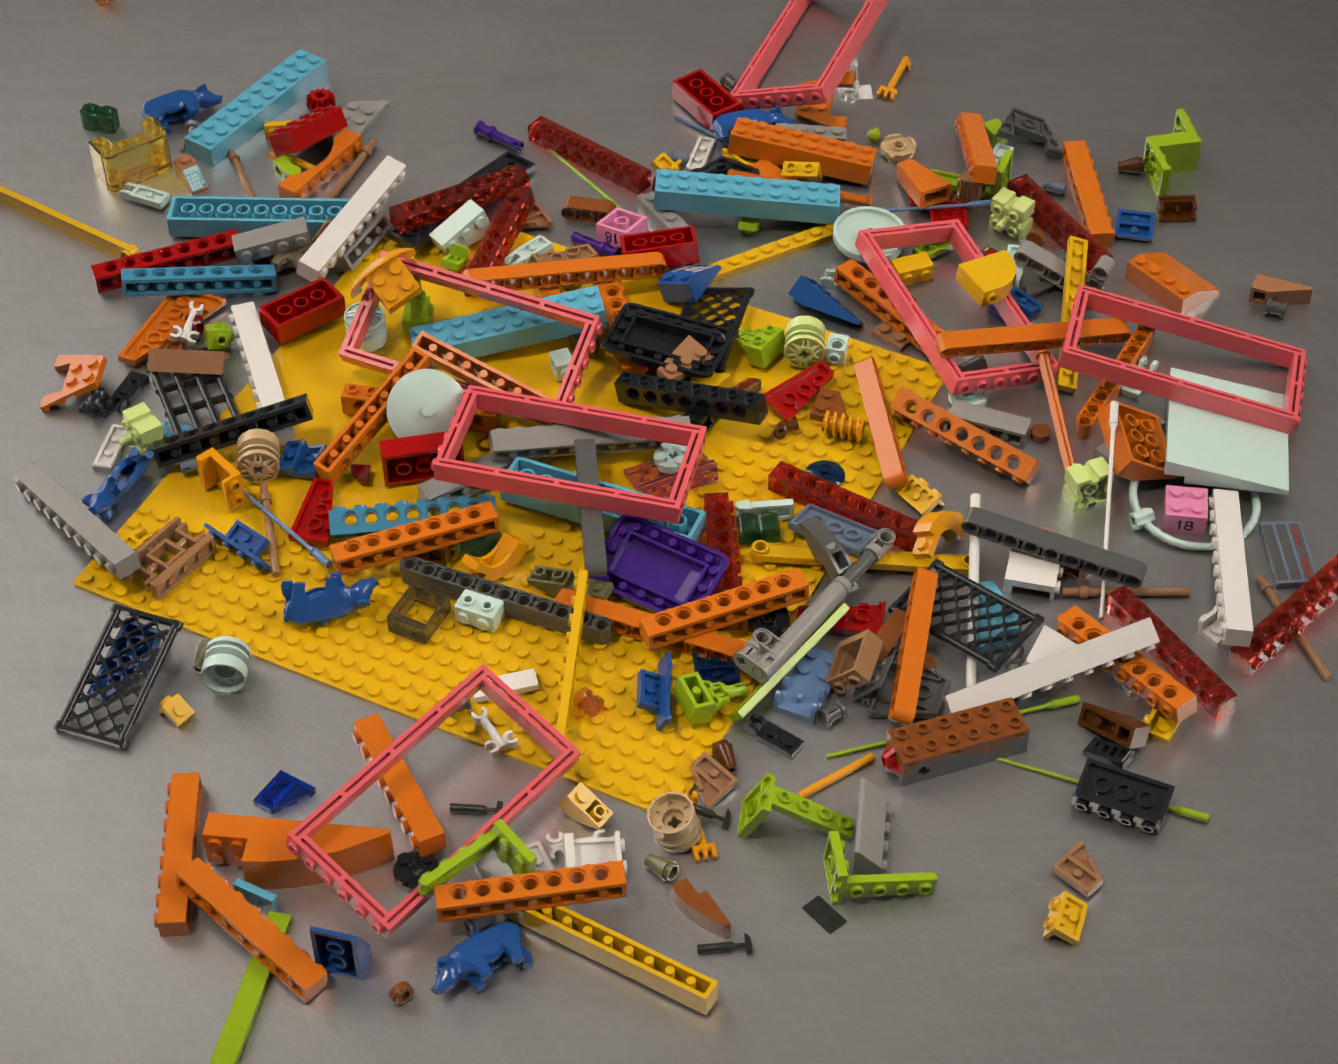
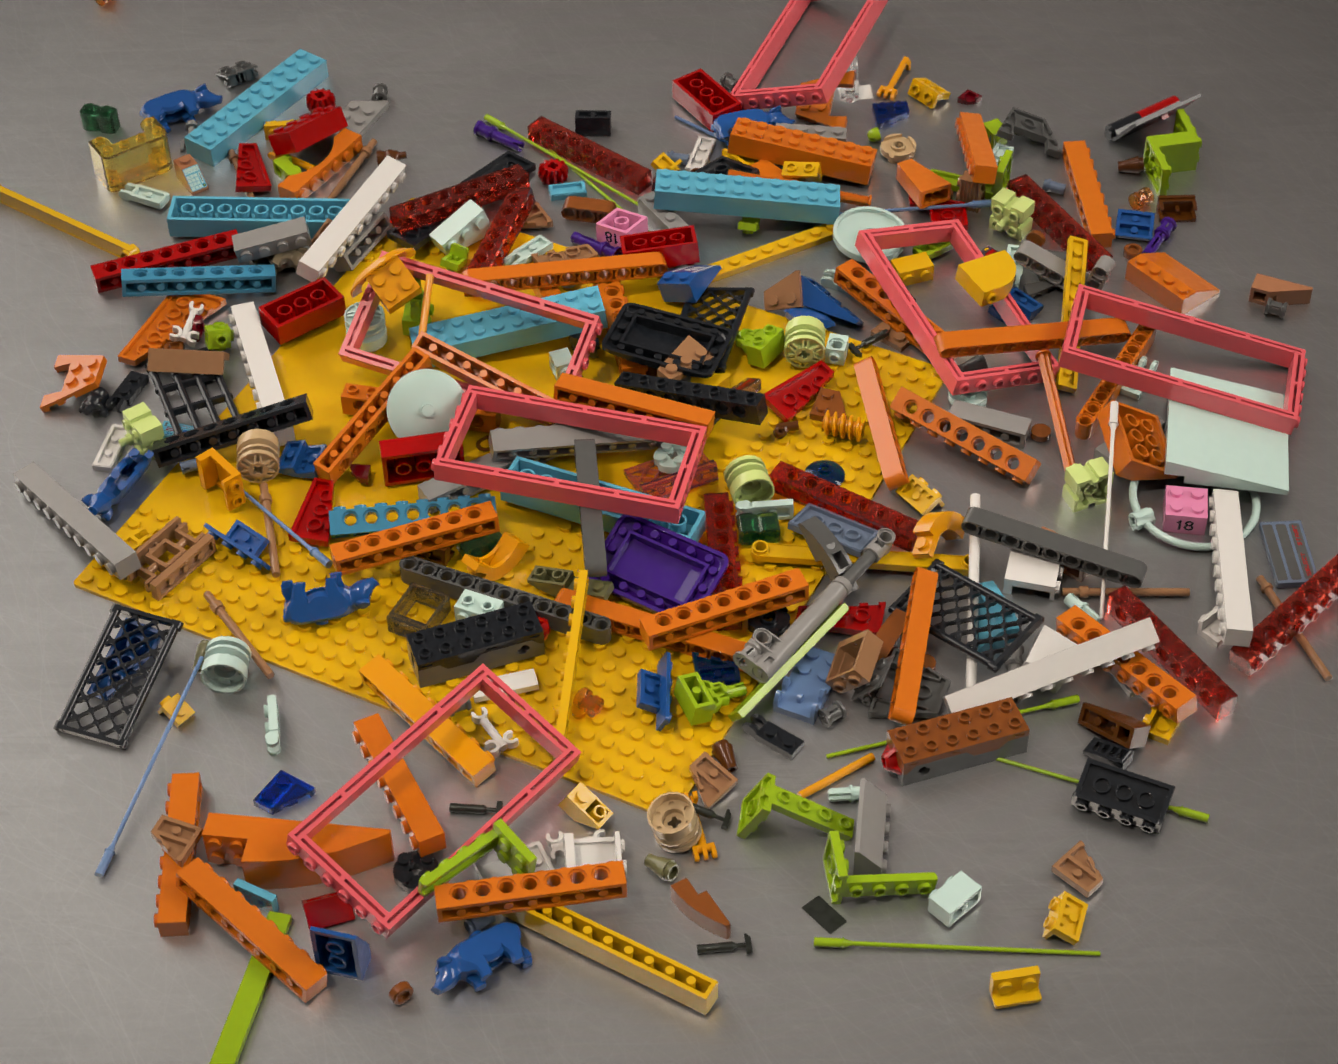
none -> medium blue piece [94,656,204,878]
none -> medium nougat wing [151,815,203,867]
none -> medium nougat bar [203,591,275,679]
none -> dark grey hinge [215,61,259,88]
none -> red wing [235,143,272,192]
none -> light aqua hinge [264,695,281,756]
none -> red panel [302,892,355,929]
none -> light orange brick [359,654,496,787]
none -> dark grey bush [371,83,388,101]
none -> reddish brown piece [376,149,407,166]
none -> black piece [406,601,550,688]
none -> light orange bar [418,274,434,335]
none -> lime piece [484,114,638,206]
none -> red gear [538,158,569,185]
none -> medium azure tile [548,181,587,201]
none -> orange brick [553,372,715,441]
none -> black hinge [575,110,611,136]
none -> yellowish green wheel [724,455,775,505]
none -> medium nougat wing [764,270,803,311]
none -> blue slope [784,307,836,328]
none -> lime piece [814,937,1100,956]
none -> light aqua axle [828,784,860,803]
none -> pearl dark grey piece [848,329,890,357]
none -> clear blue wing [872,101,910,130]
none -> yellow bracket [907,78,951,109]
none -> light aqua brick [928,871,982,928]
none -> dark red tile [957,89,982,105]
none -> yellow bracket [989,965,1042,1009]
none -> light aqua axle [1063,593,1101,623]
none -> black door [1104,93,1202,142]
none -> dark orange tile [1123,243,1143,260]
none -> clear orange wheel [1128,187,1154,211]
none -> dark purple pin [1141,217,1177,254]

